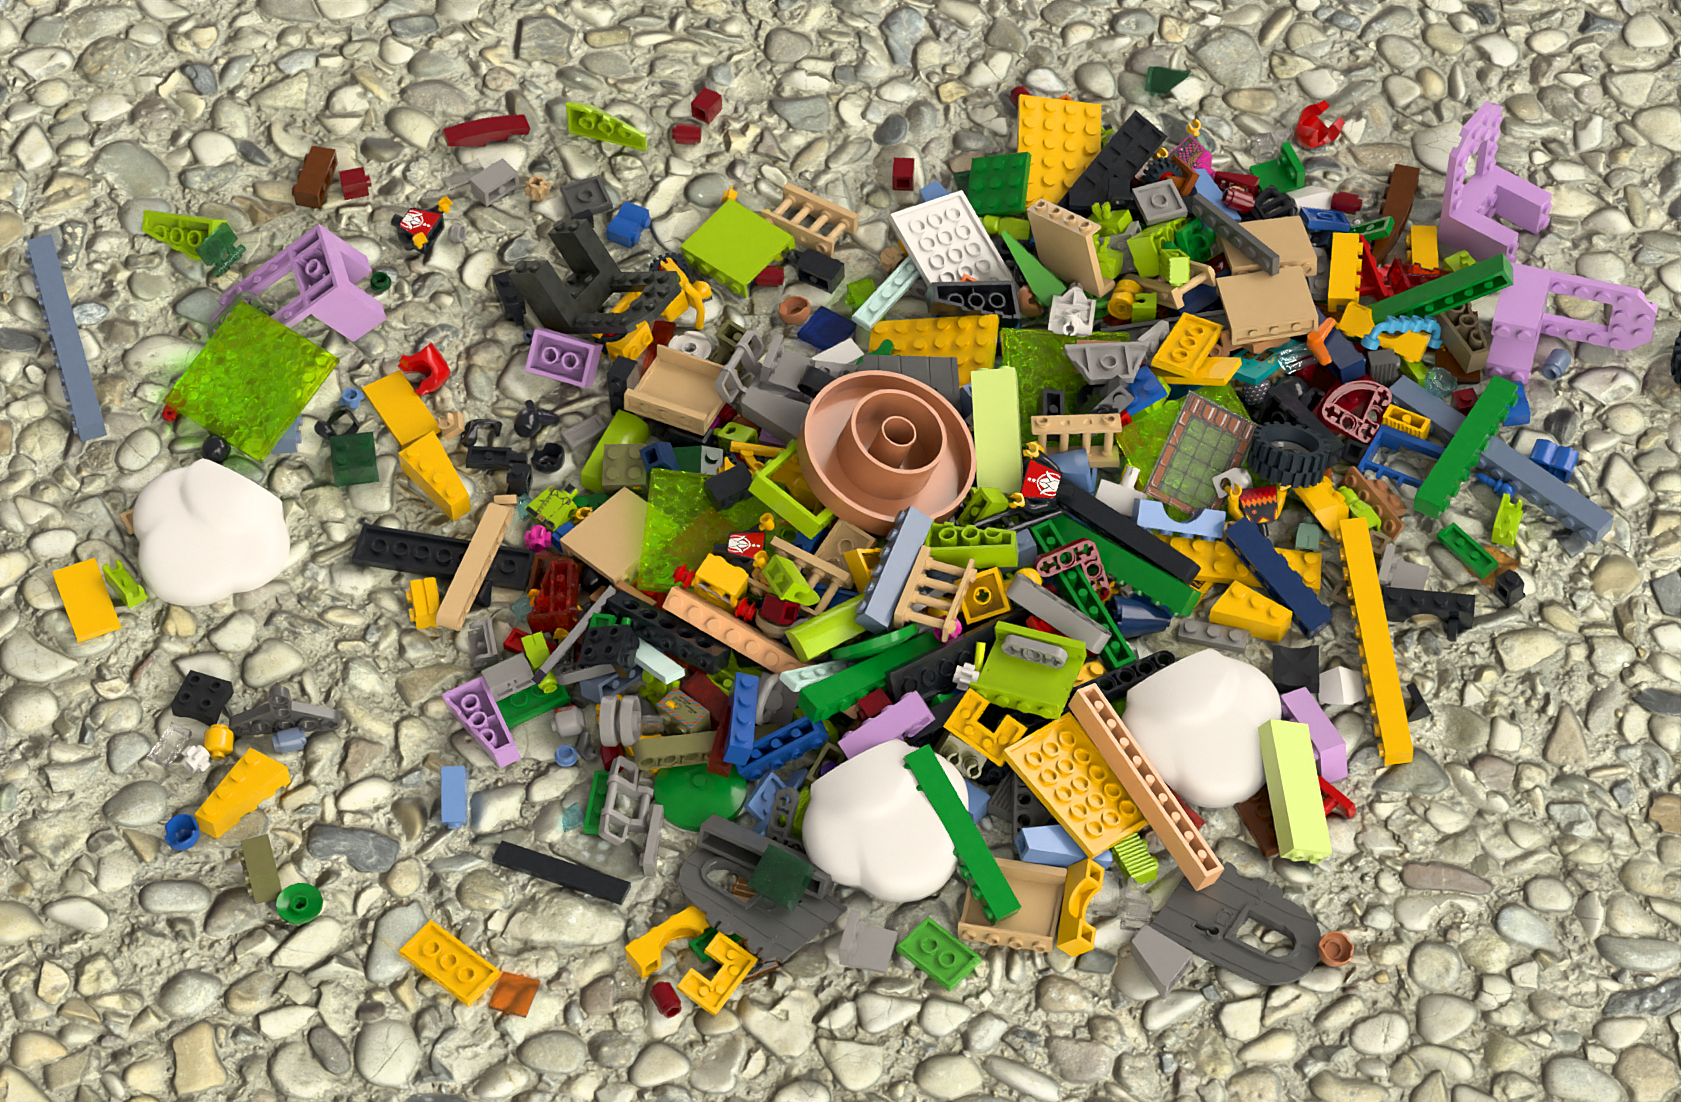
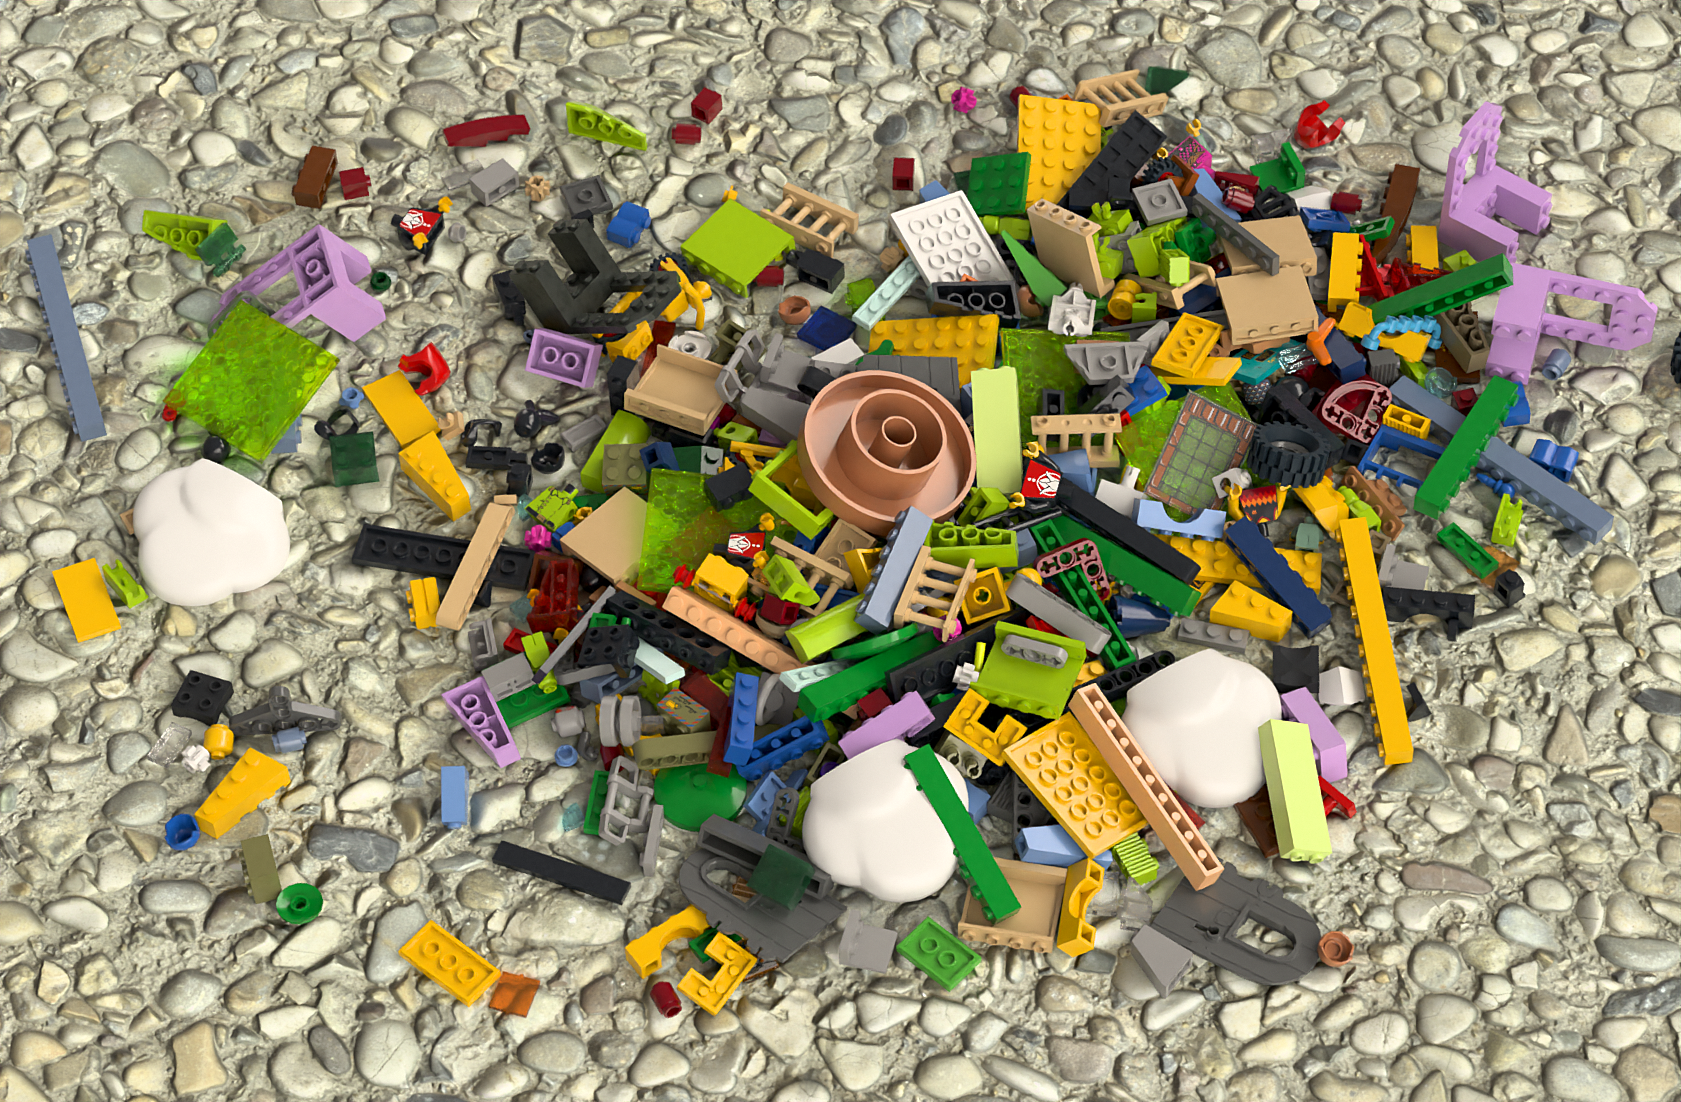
none -> dark pink gear [951,86,976,114]
none -> tan fence [1072,69,1169,127]

